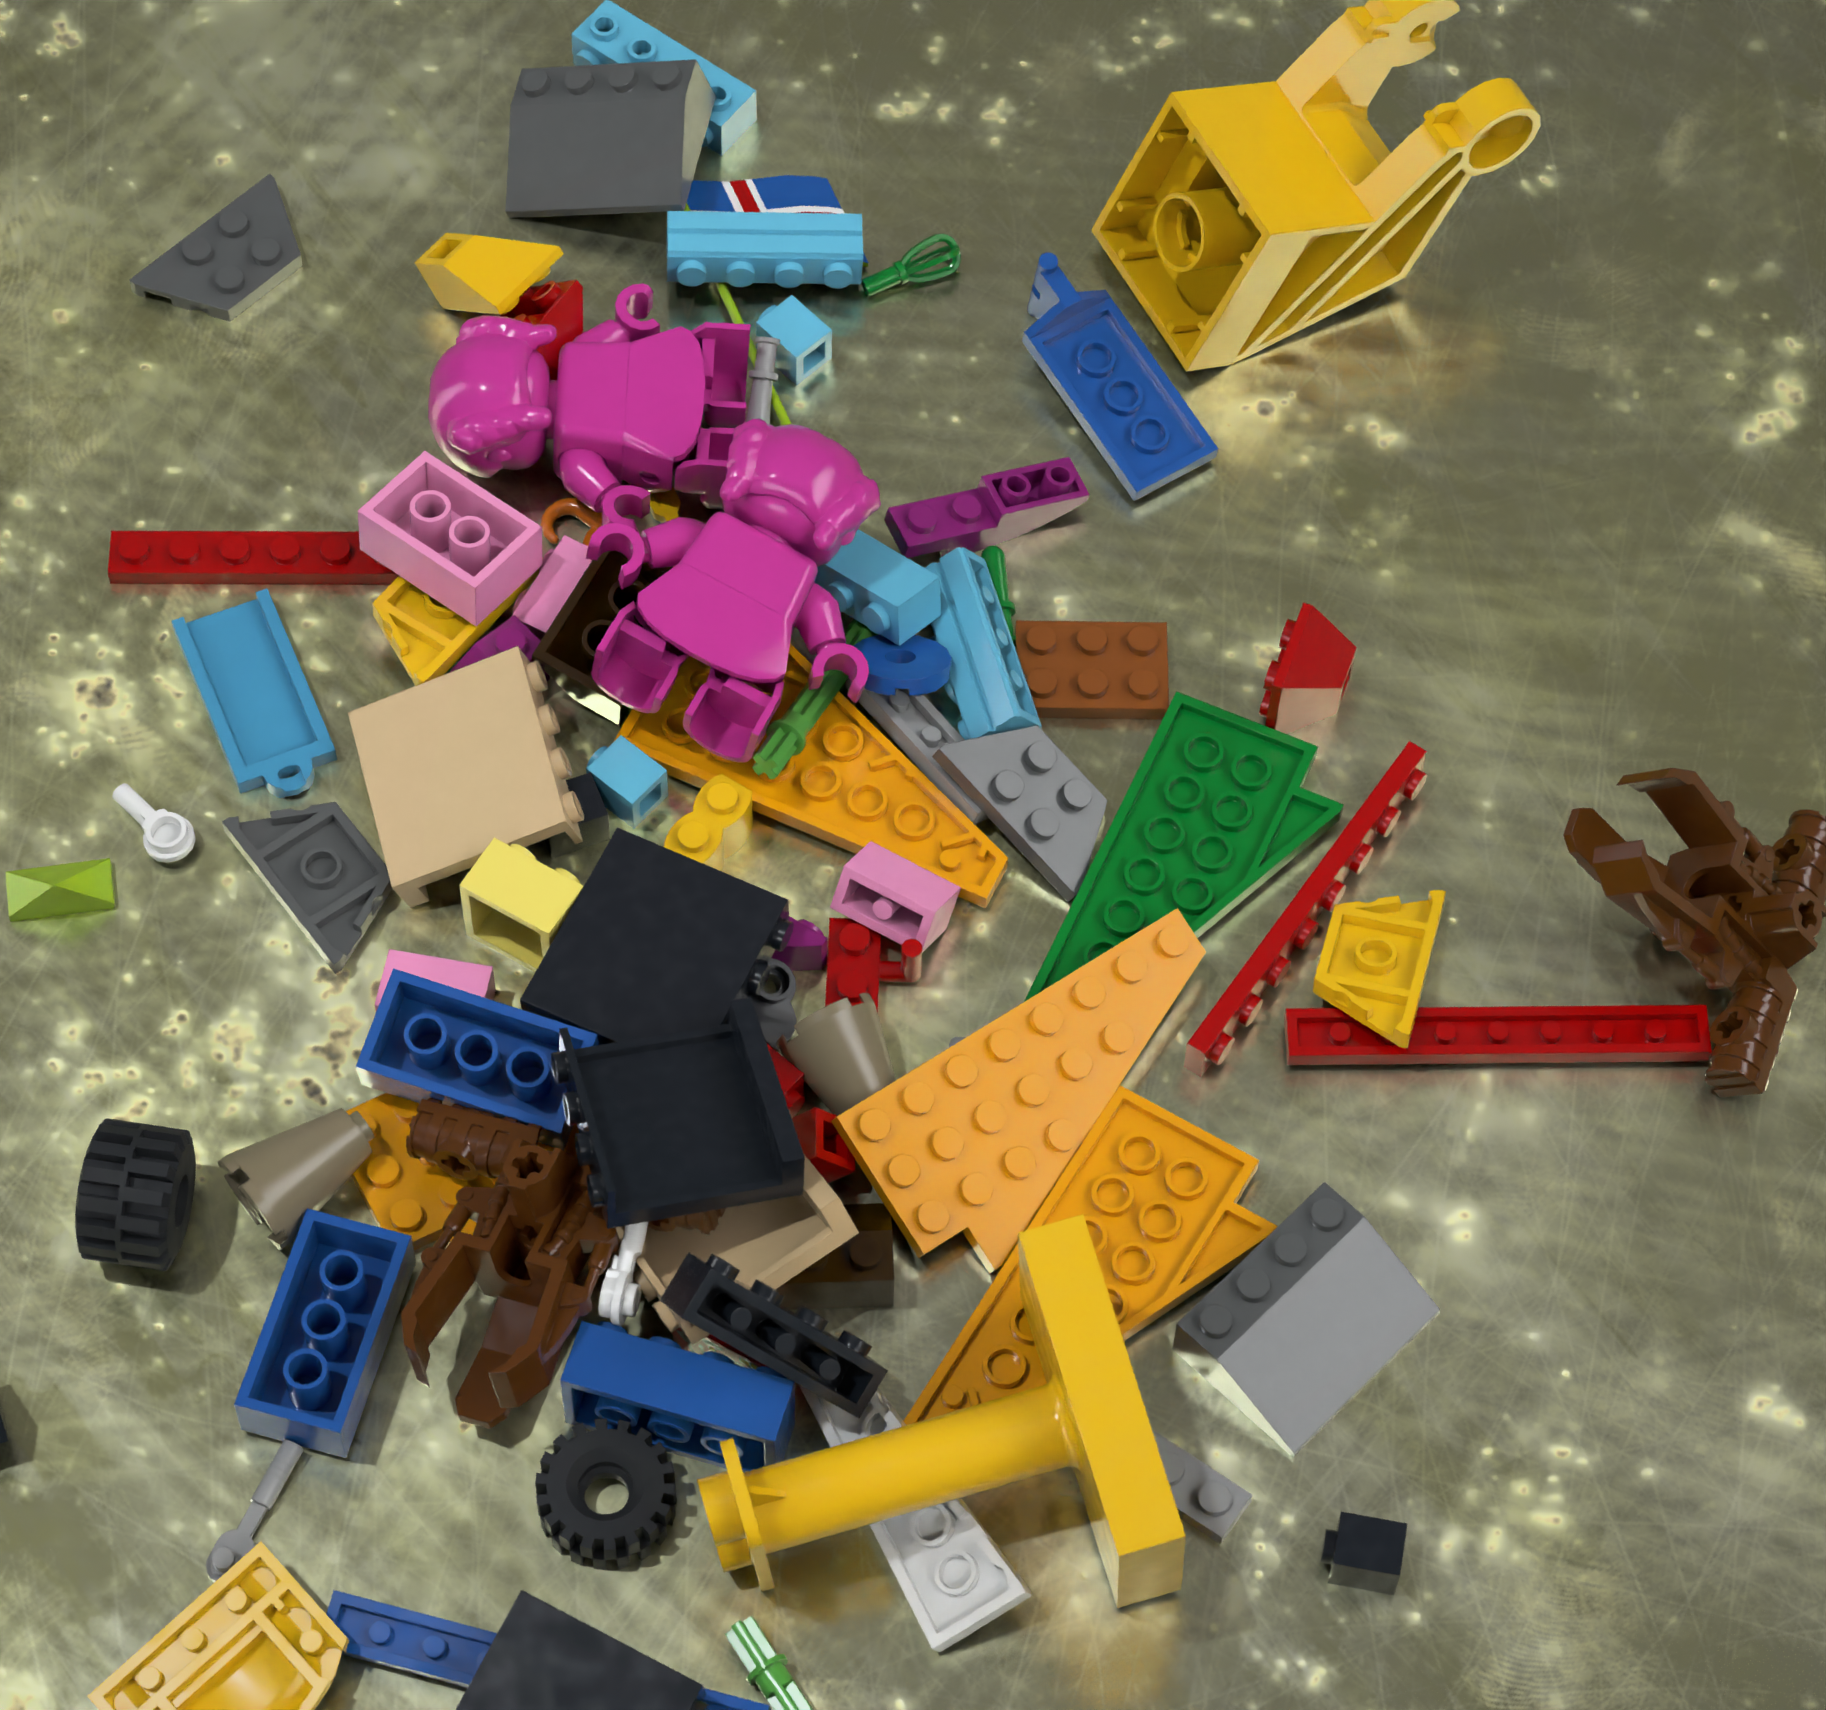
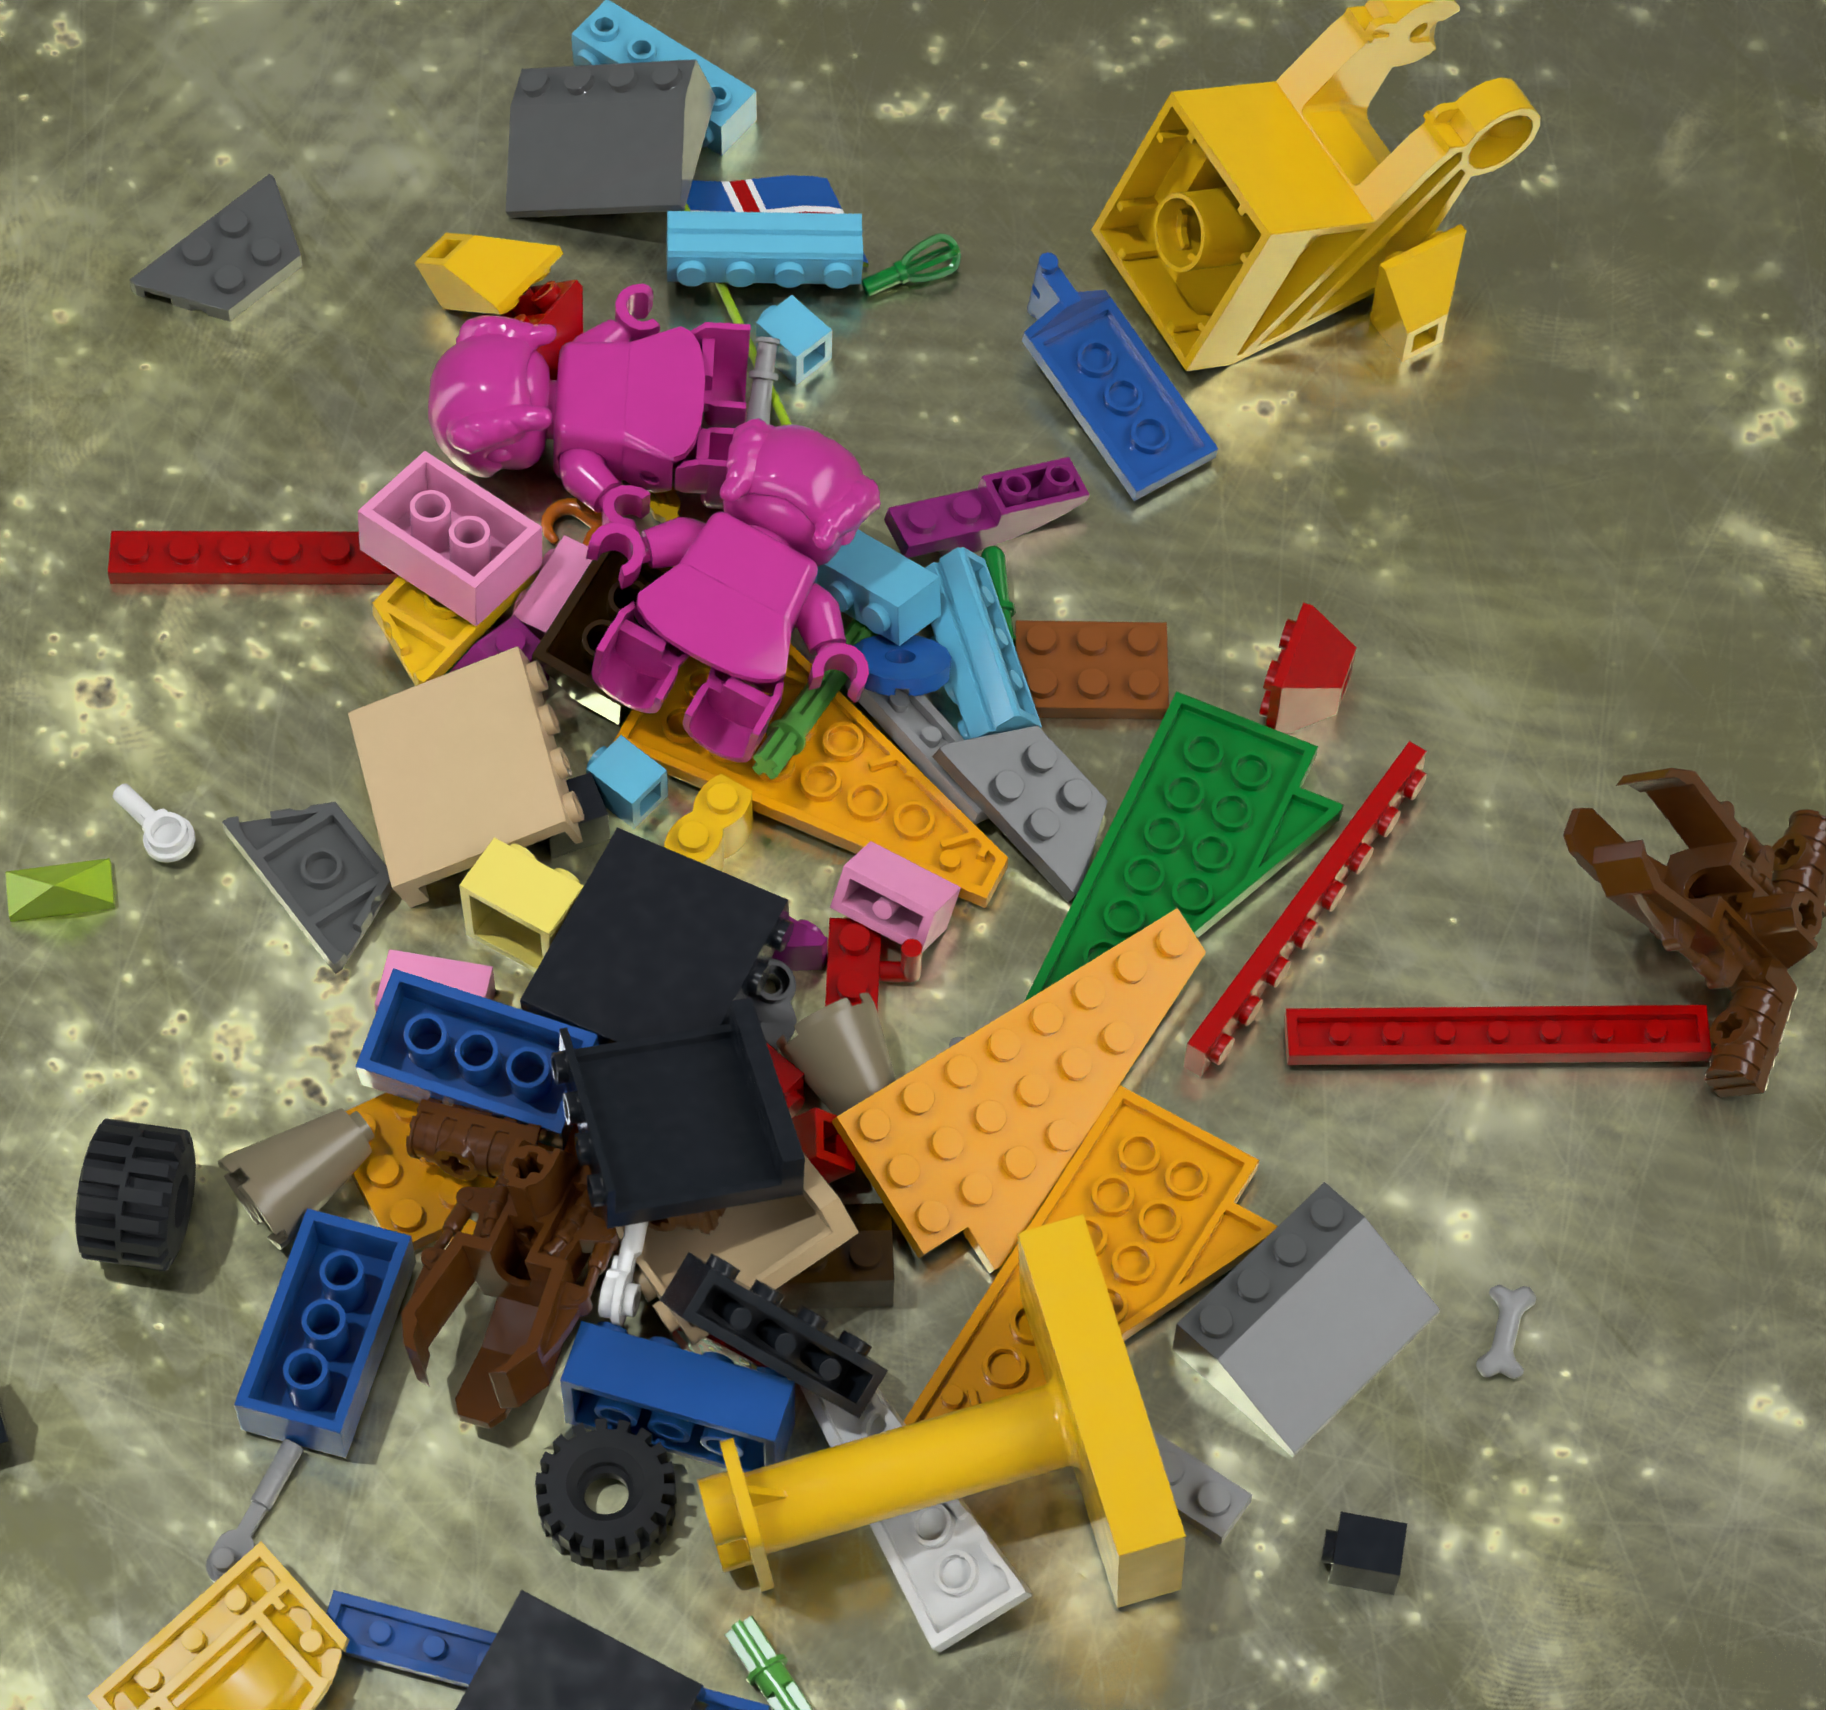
dark azure piece [171,588,337,799] -> none
yellow wing [1313,890,1446,1049] -> none
none -> yellow slope [1370,224,1467,362]
none -> light grey piece [1476,1284,1536,1379]

